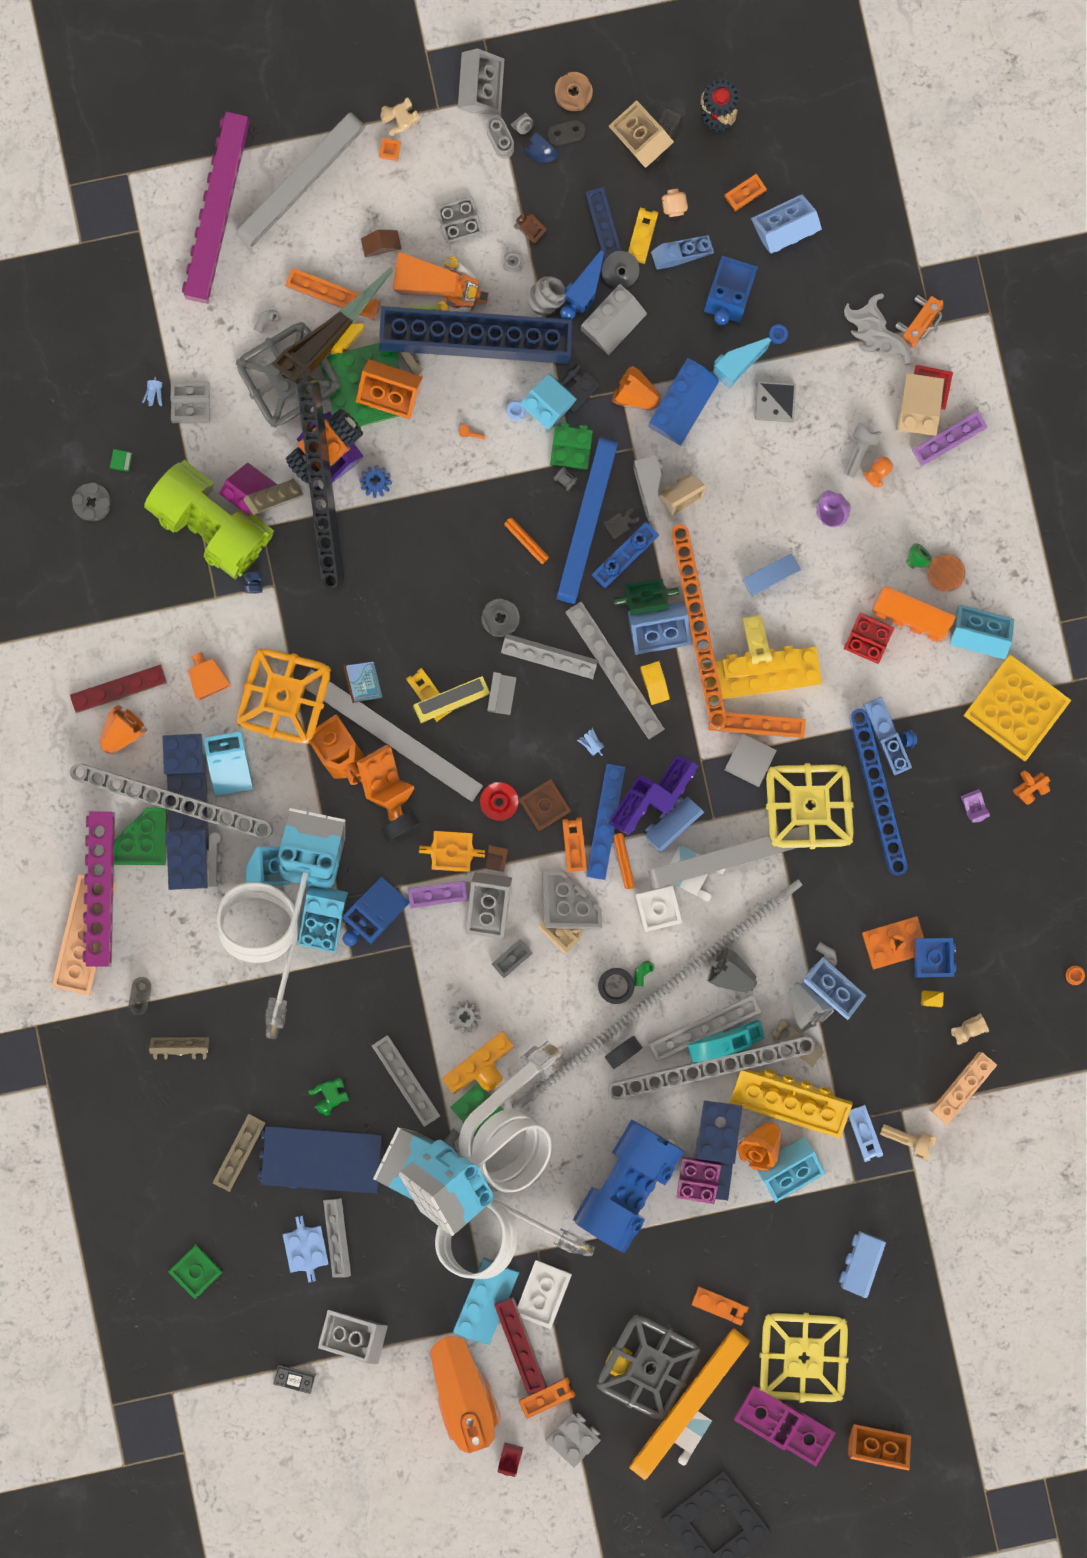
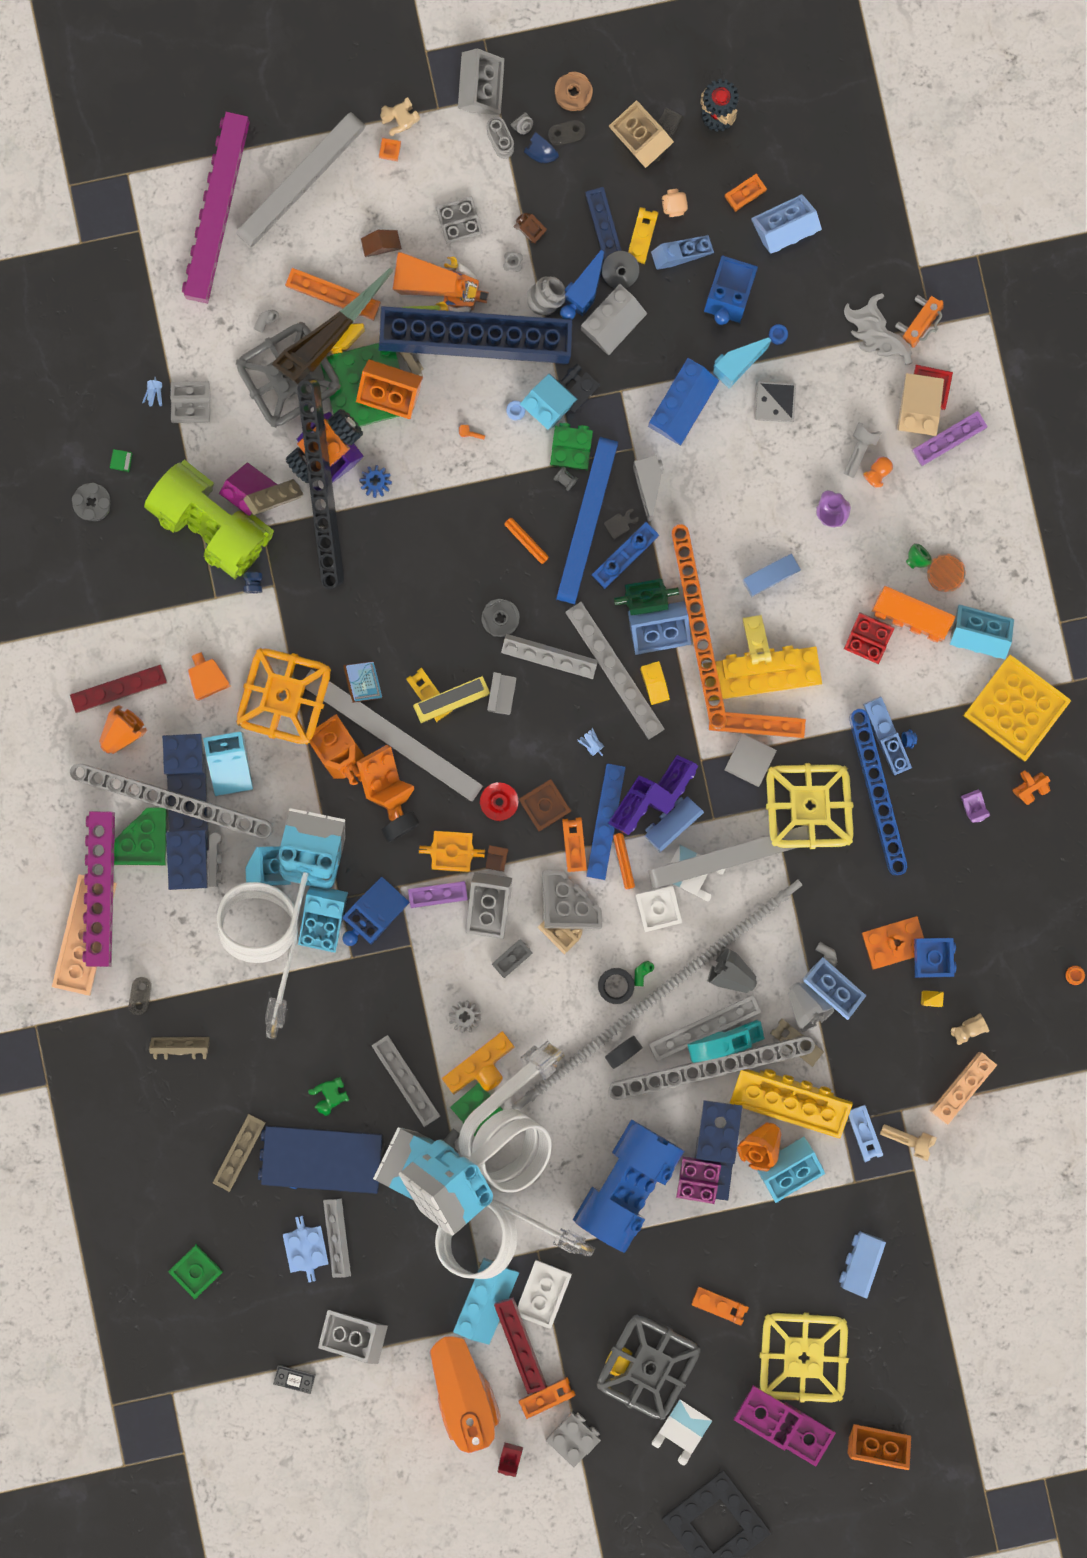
orange cone [612,366,661,411] -> none
light orange beam [629,1328,750,1480] -> none
tan slope [659,475,707,516] -> none

